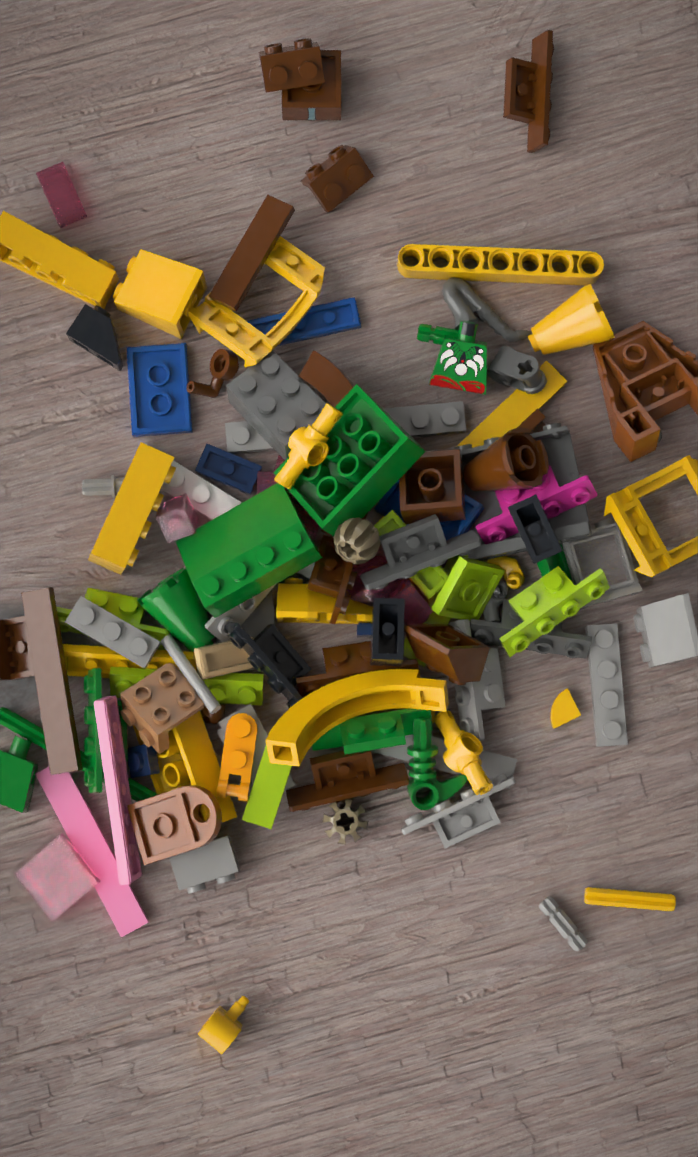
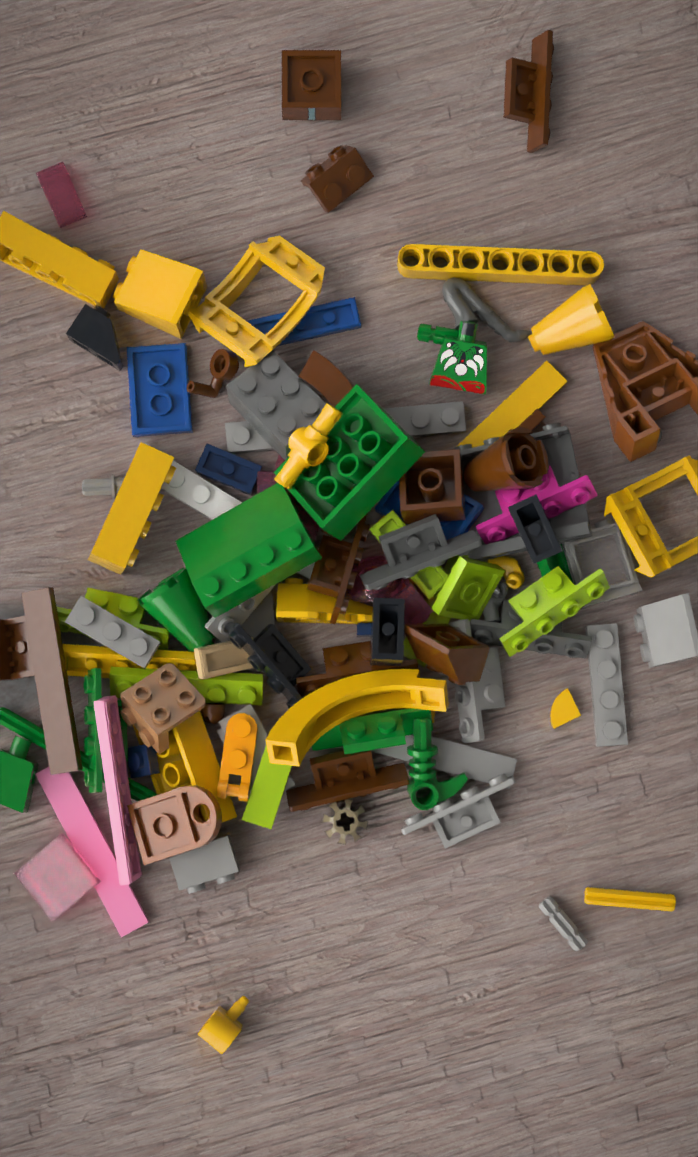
clear pink brick [155,493,199,543] -> none
light grey bar [161,635,221,714] -> none
reddish brown tile [209,195,295,312] -> none
reddish brown bracket [258,38,325,93] -> none
dark tan piece [334,518,380,564] -> none
yellow pin [433,710,493,795] -> none
dark grey piece [487,346,547,394] -> none

